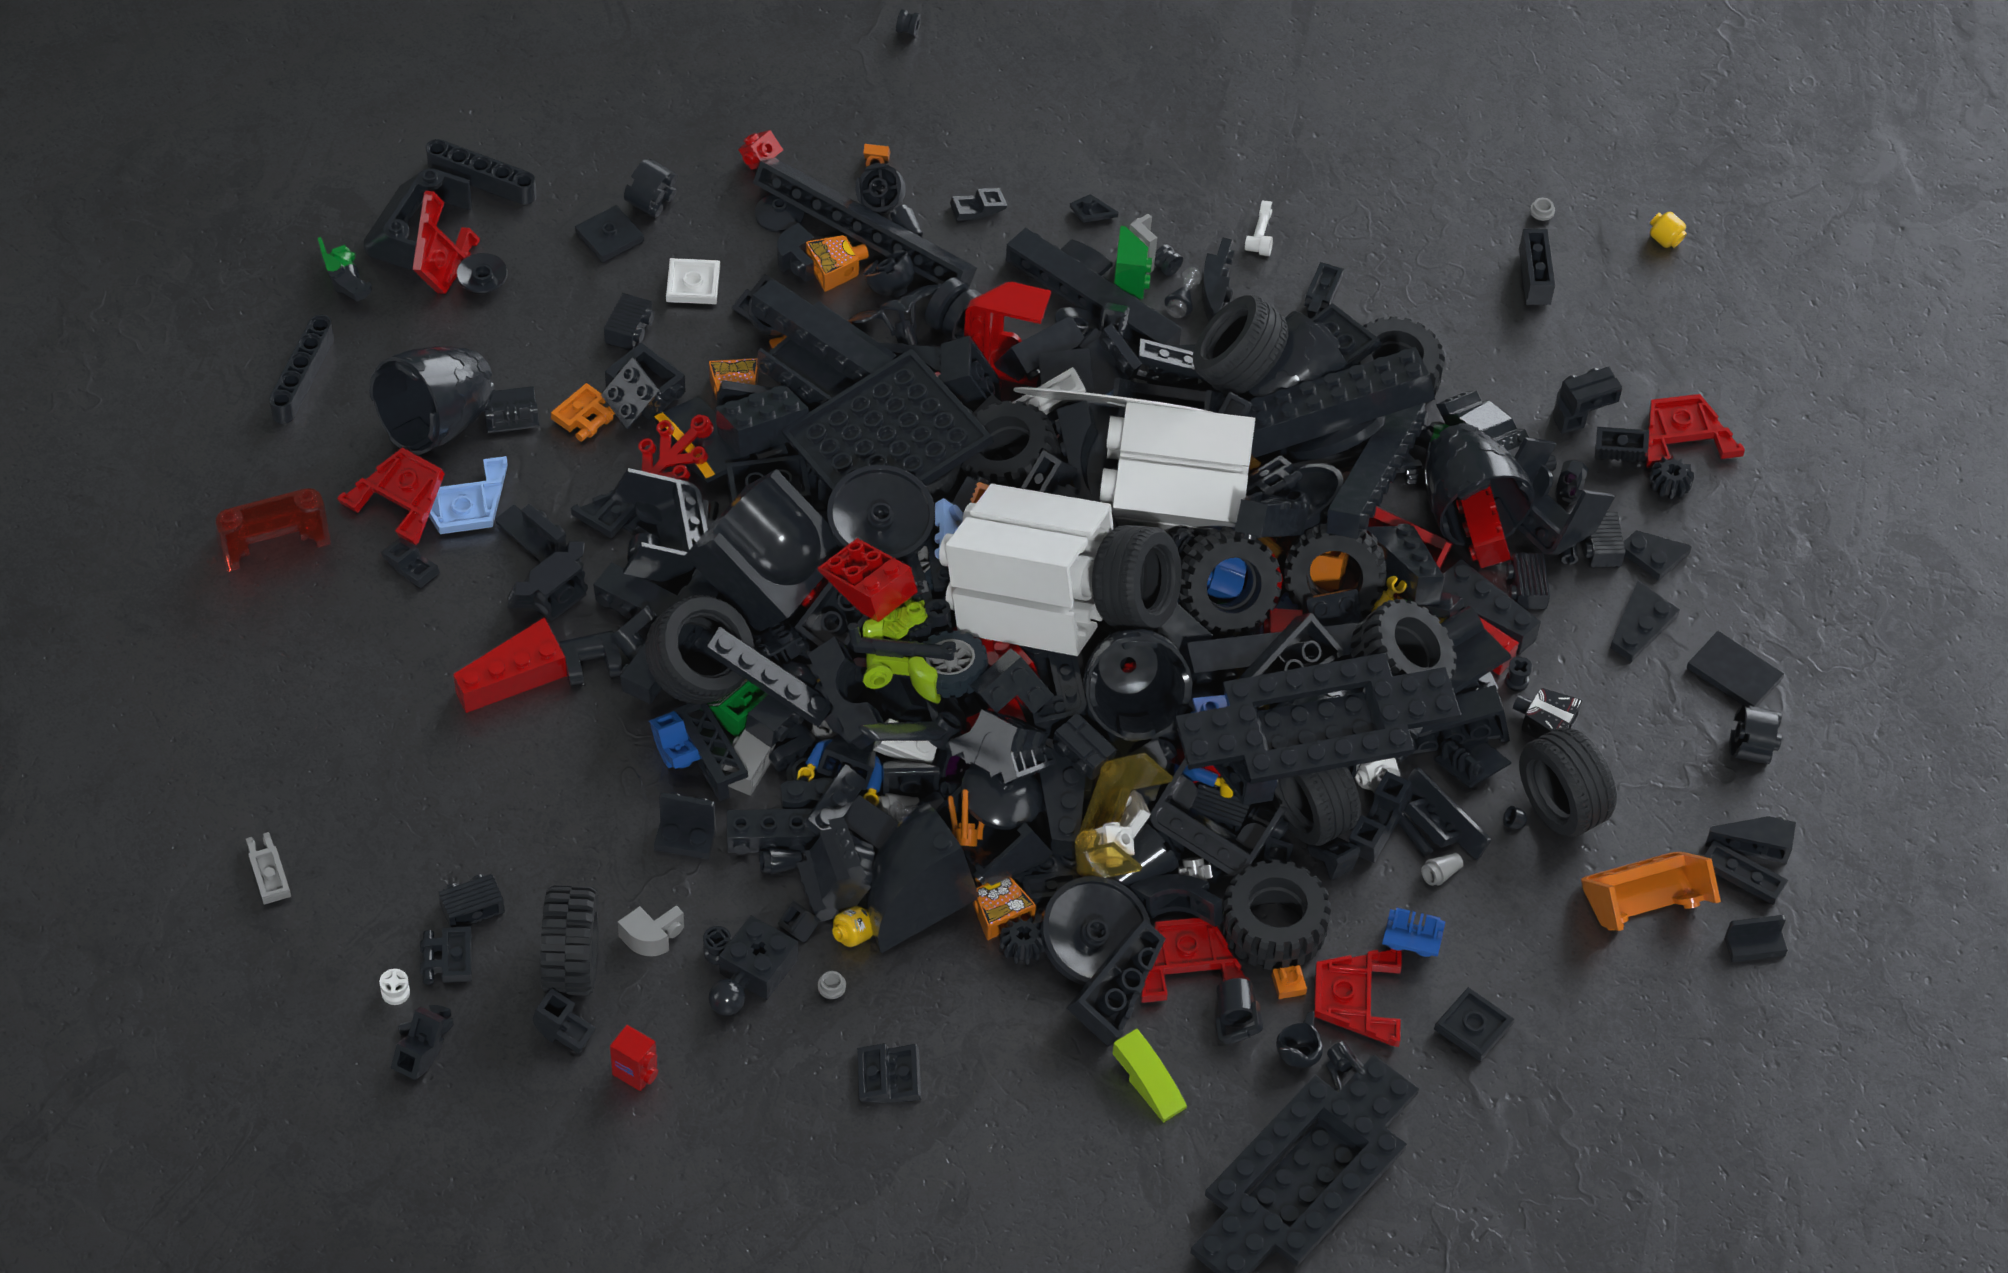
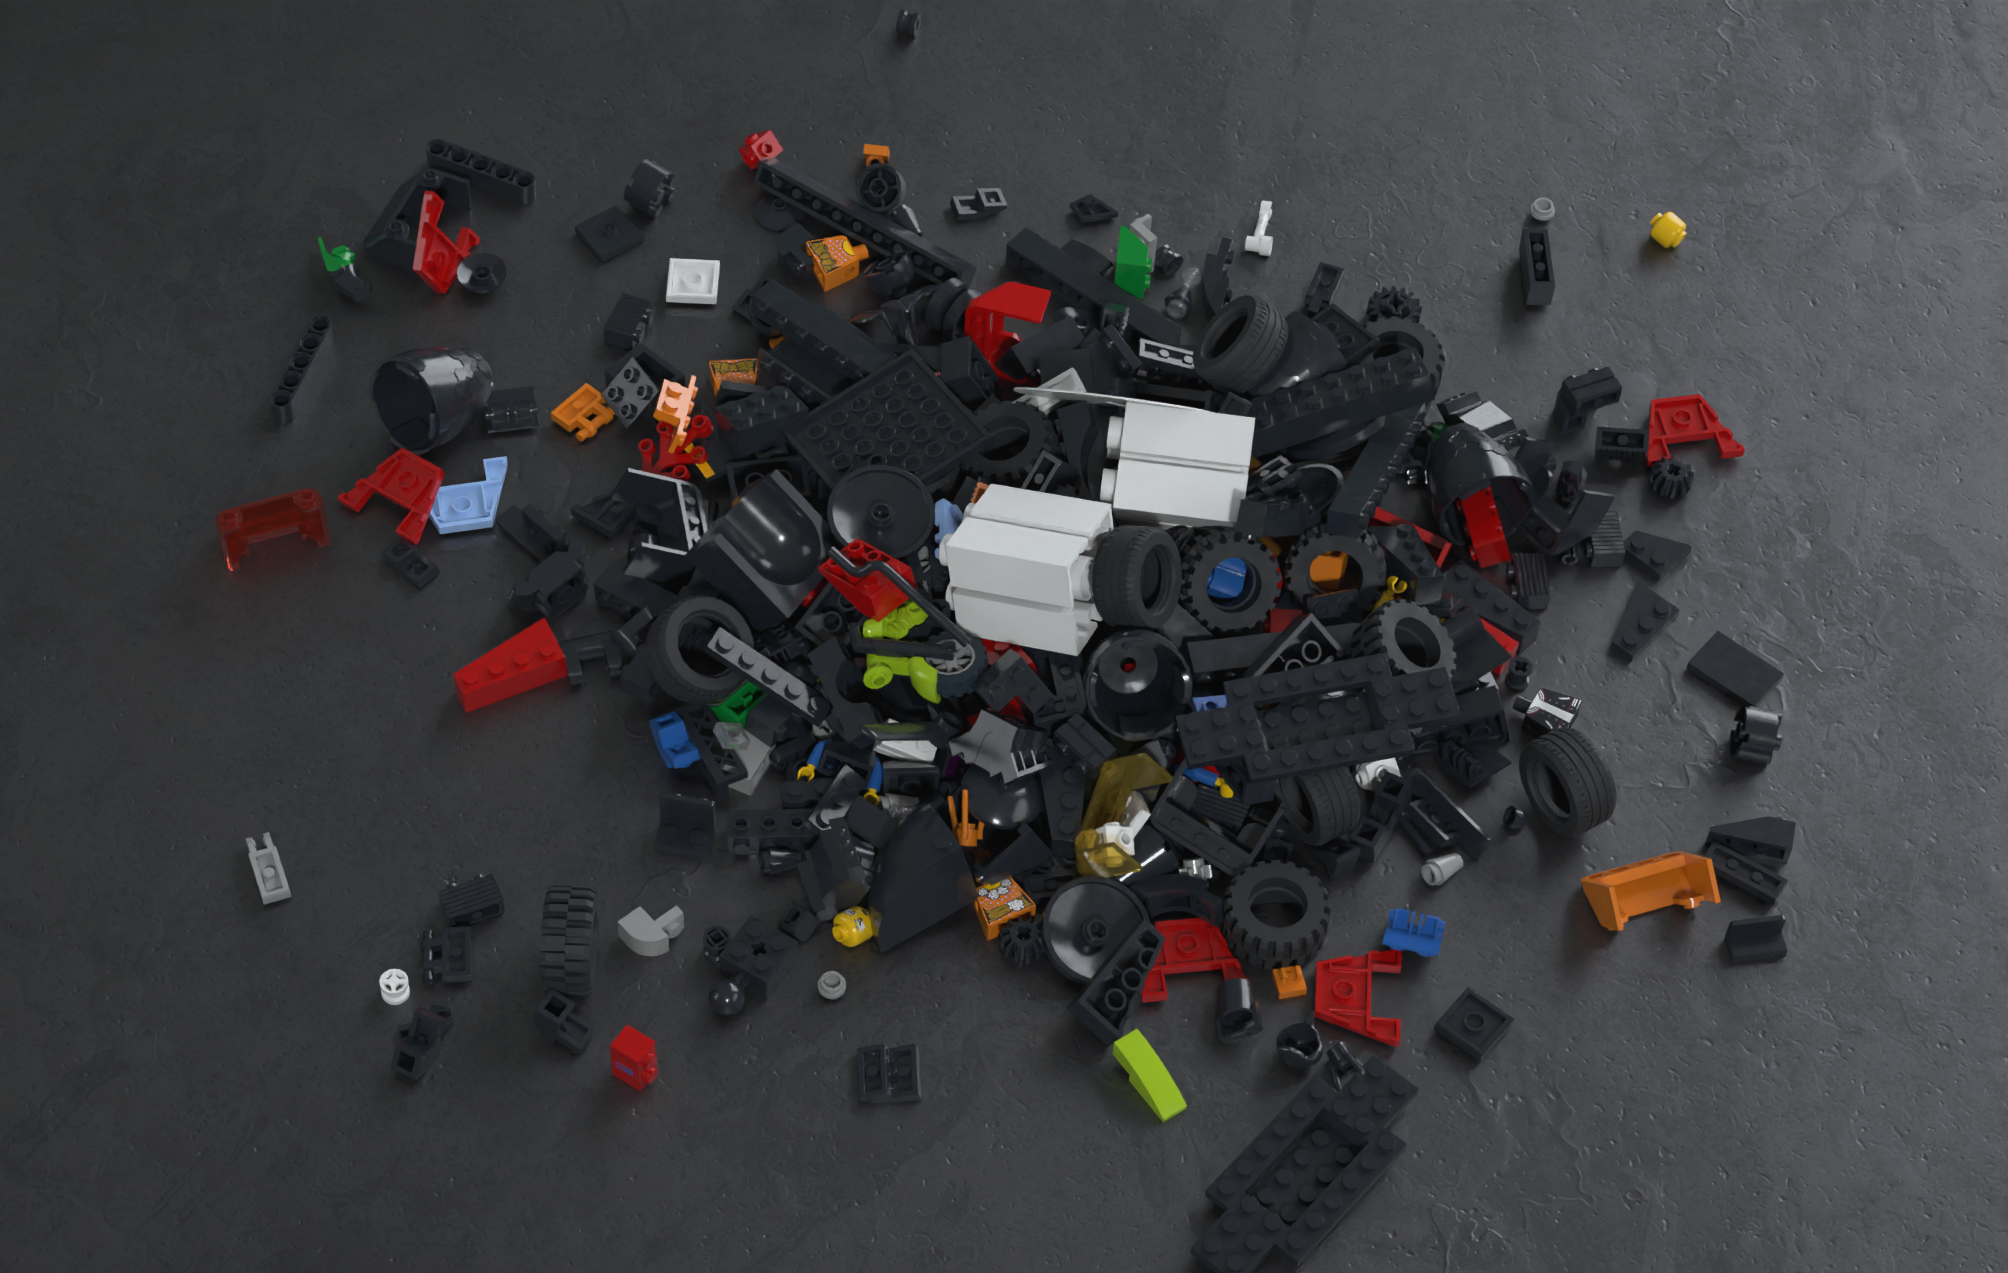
none -> orange bracket [653,375,698,454]
none -> clear tile [713,722,751,750]
none -> black piece [826,546,971,647]
none -> black gear [1367,286,1422,324]

